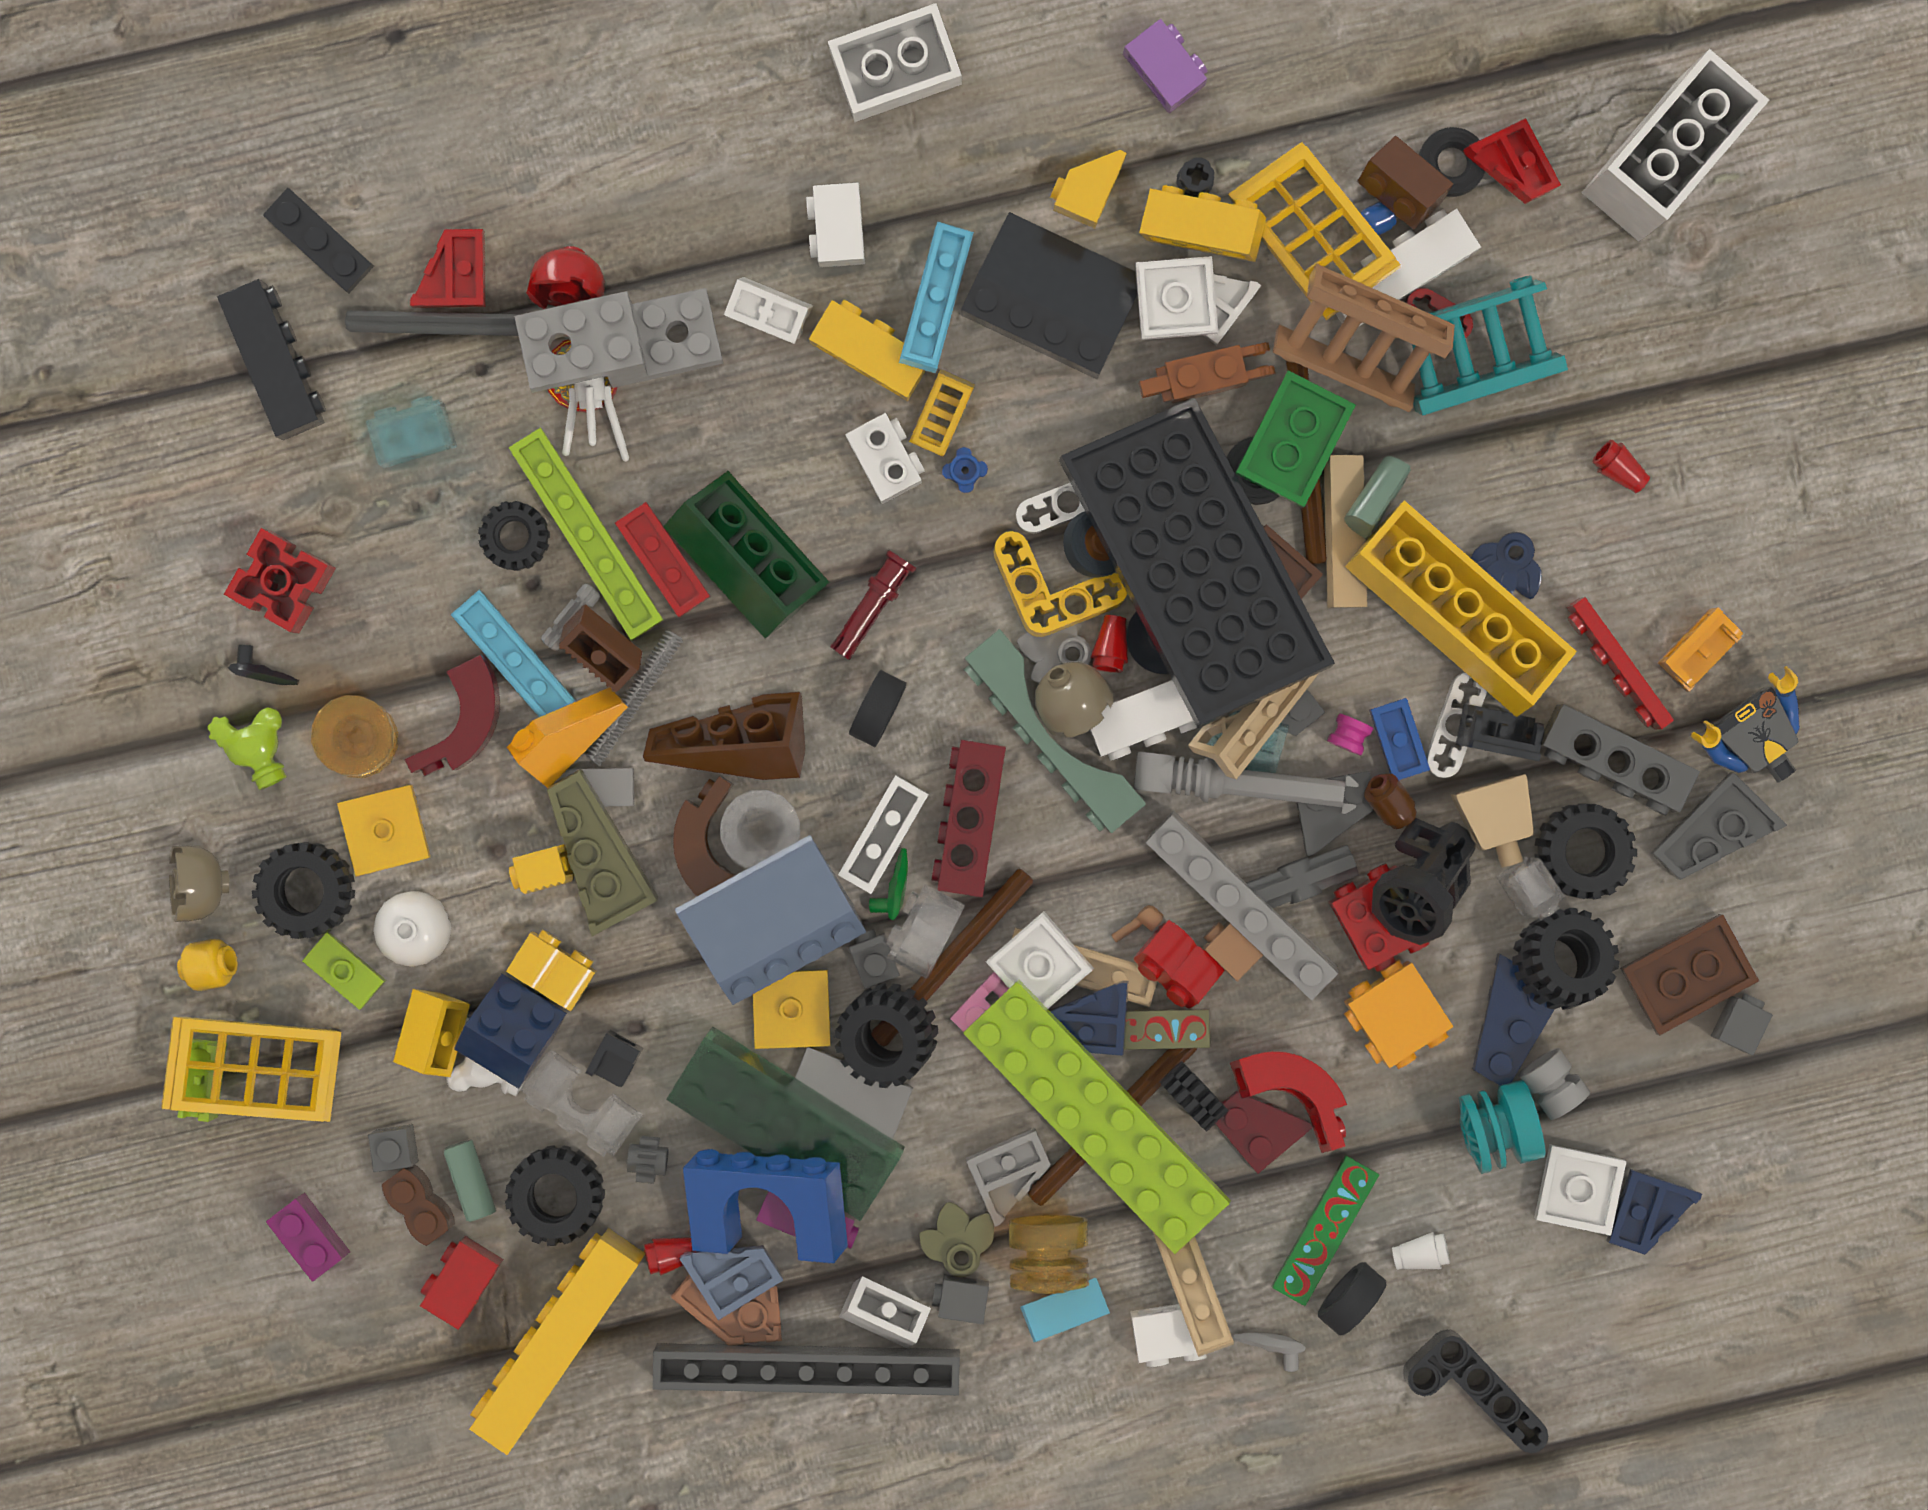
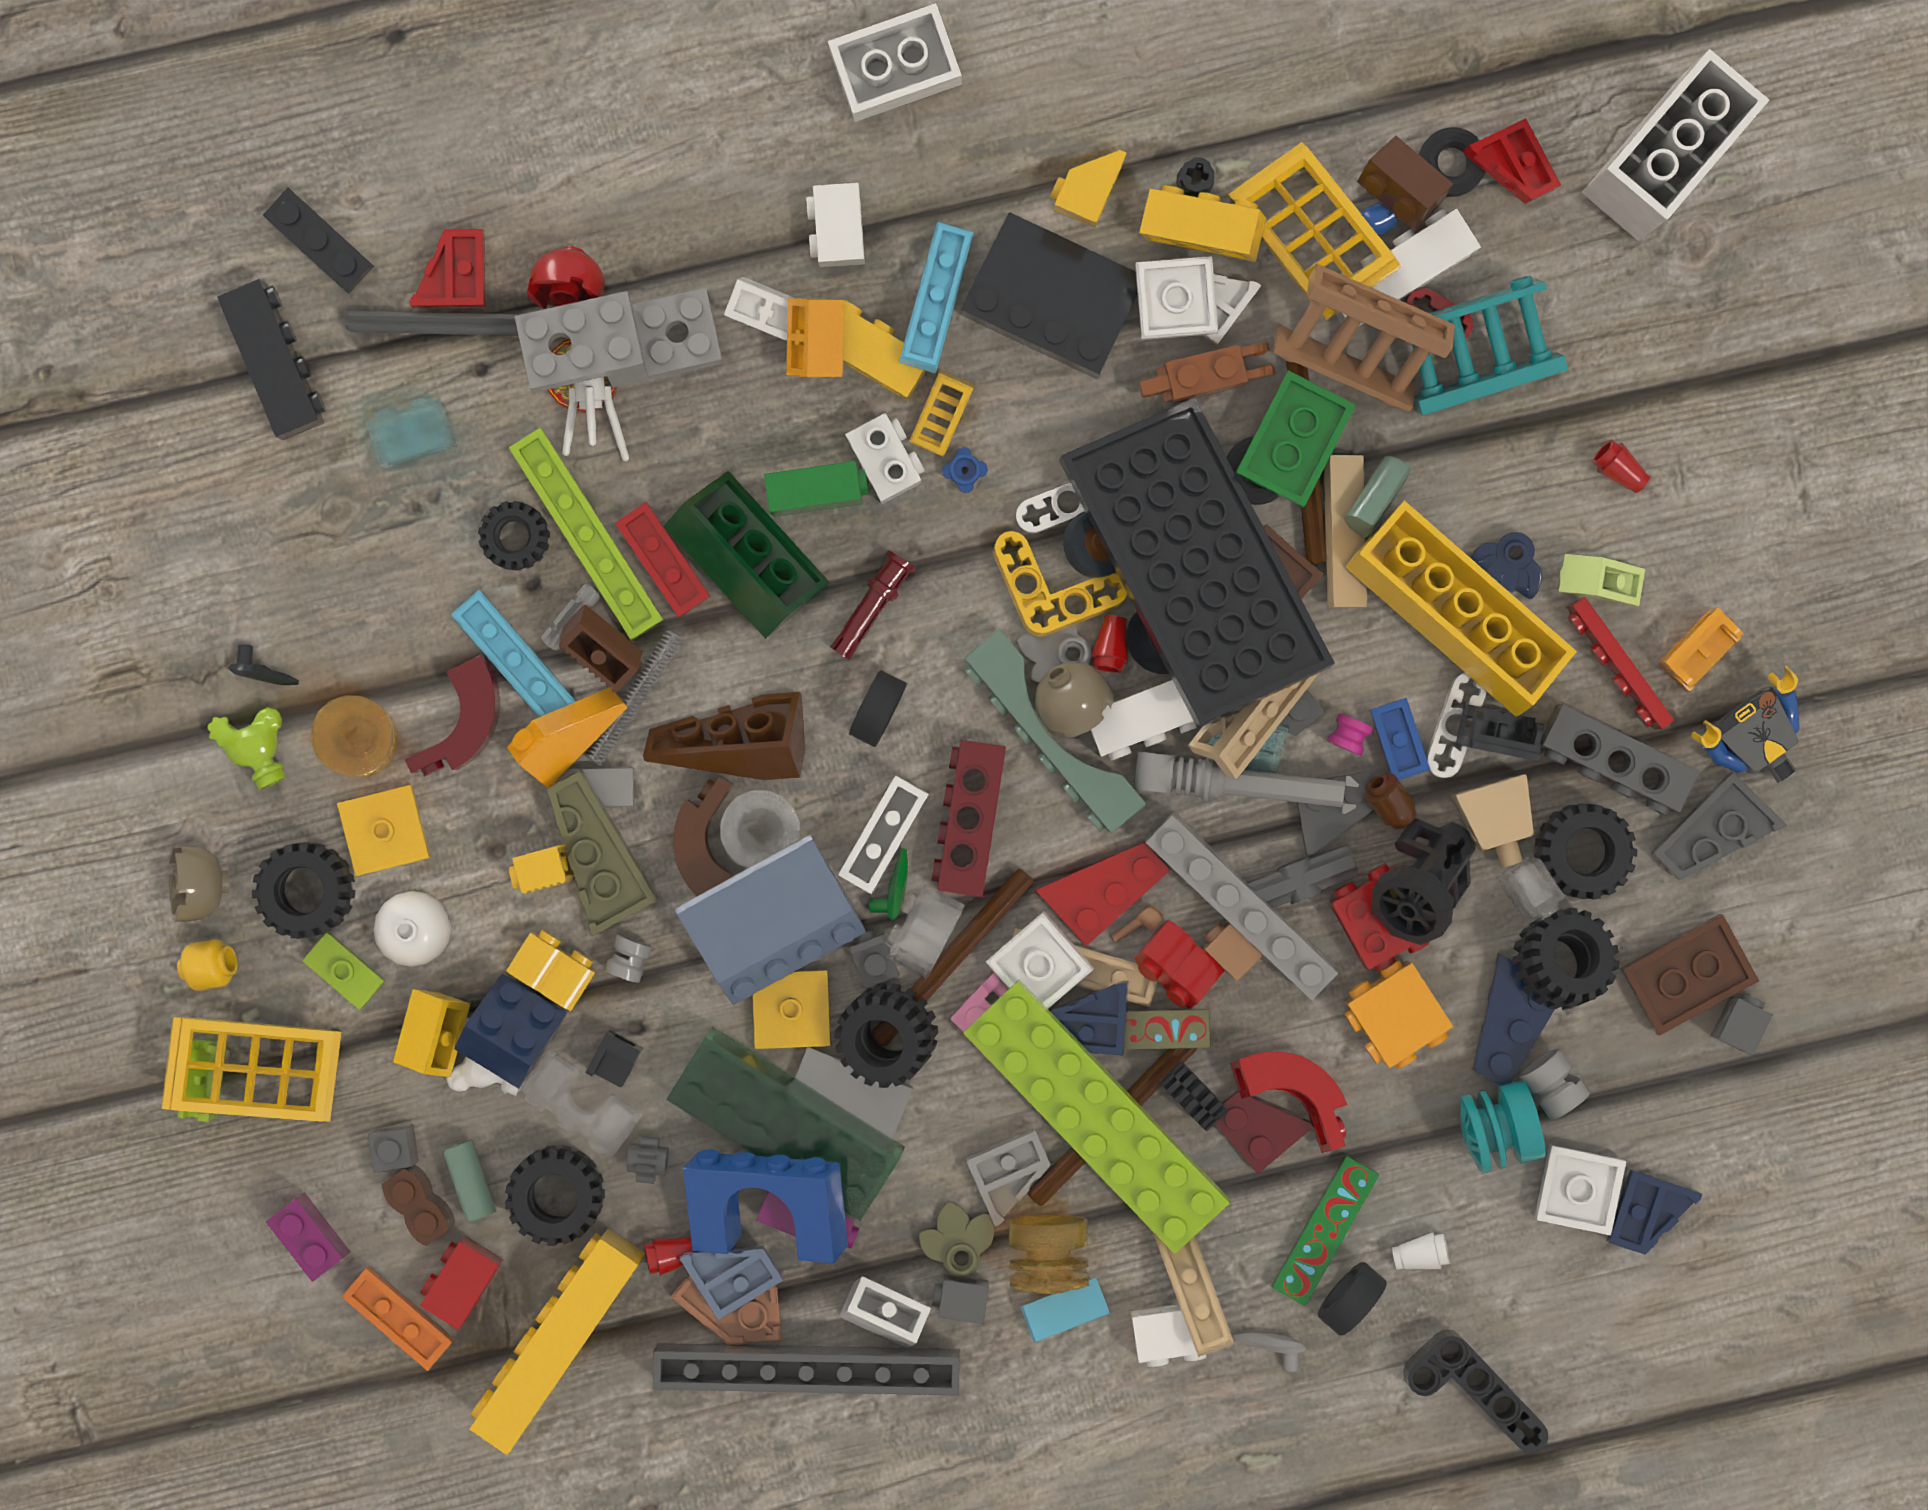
red brick [223,528,336,634] -> none
medium lavender brick [1123,19,1208,114] -> none
none -> orange plate [341,1266,454,1371]
none -> light grey wheel [604,934,653,983]
none -> green brick [764,461,869,517]
none -> light orange hinge [786,298,844,377]
none -> red wing [1035,842,1170,946]
none -> yellowish green slope [1559,554,1645,606]

